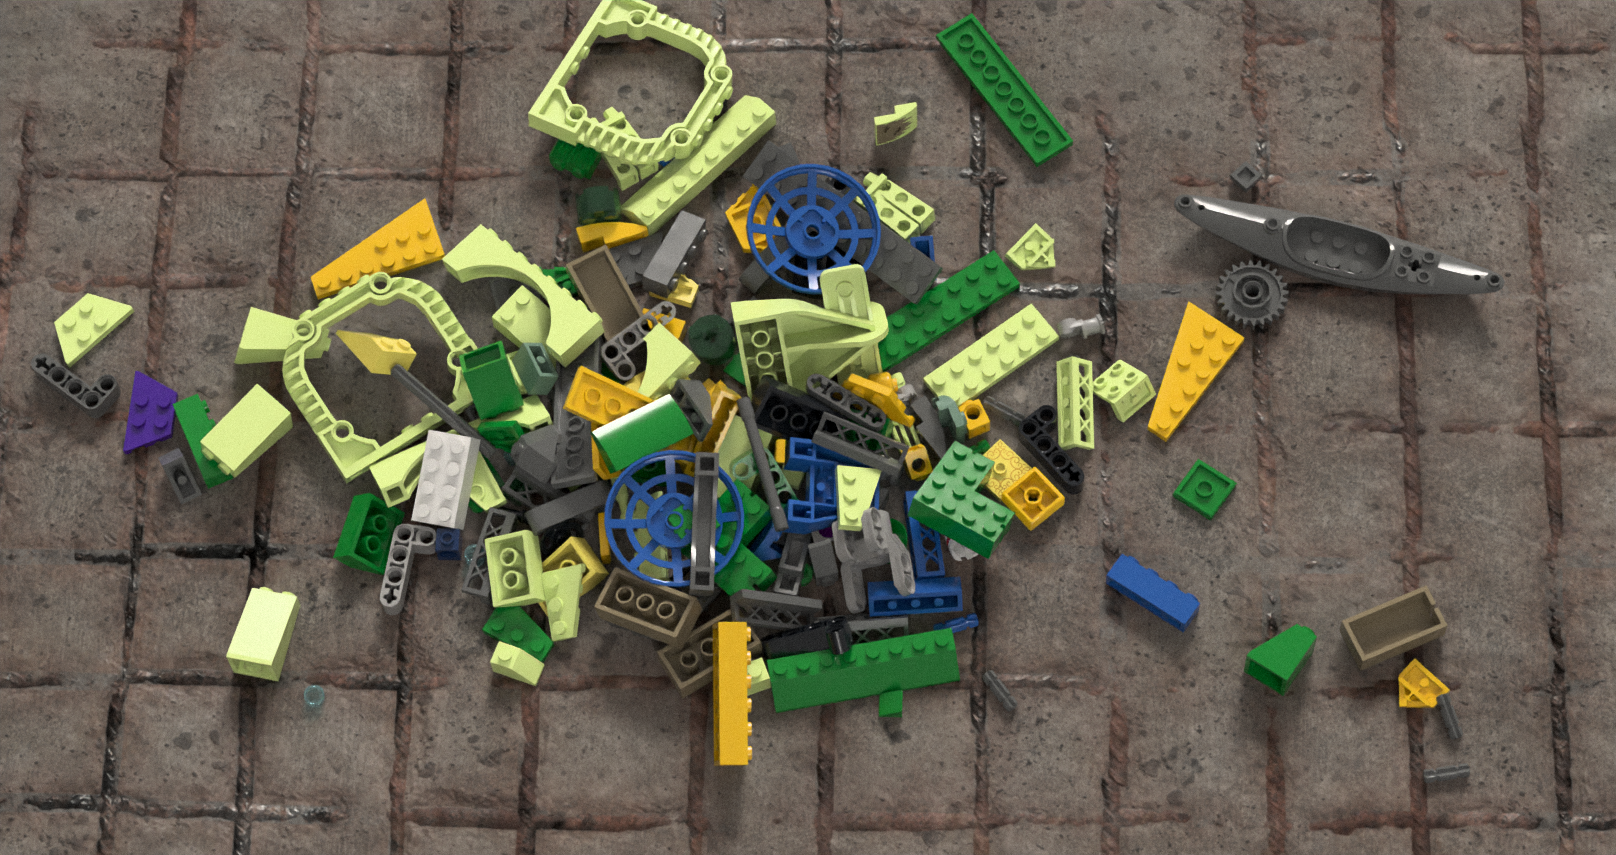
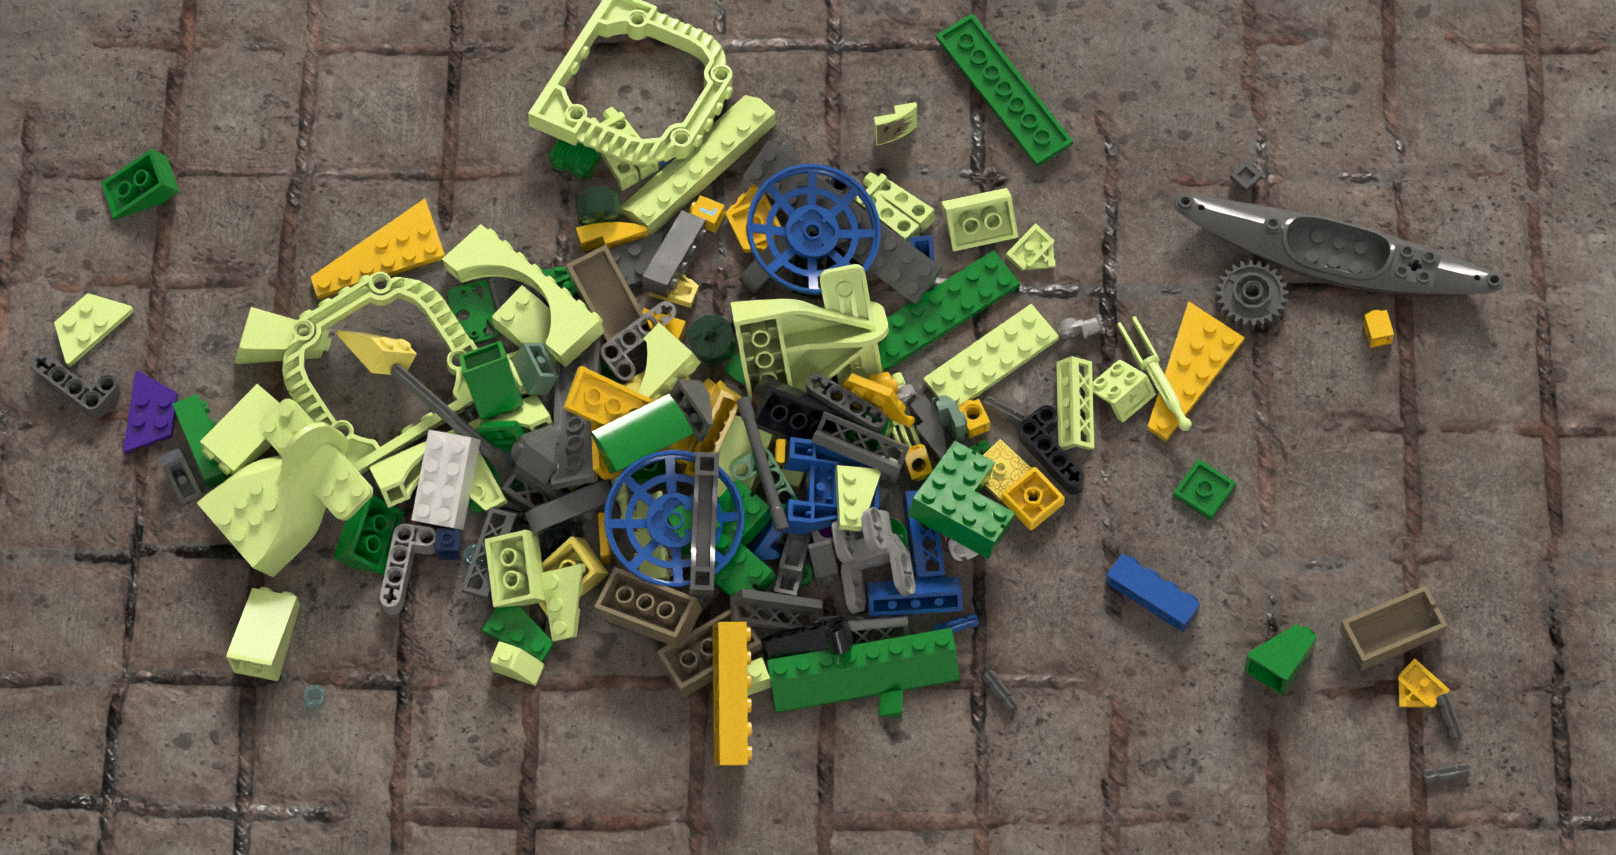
none -> green slope [101,149,179,220]
none -> yellowish green brick [197,399,373,577]
none -> green axle [447,280,501,344]
none -> yellow brick [689,195,725,233]
none -> yellowish green slope [942,188,1018,251]
none -> yellowish green piece [1117,316,1192,431]
none -> yellow brick [1363,310,1394,348]

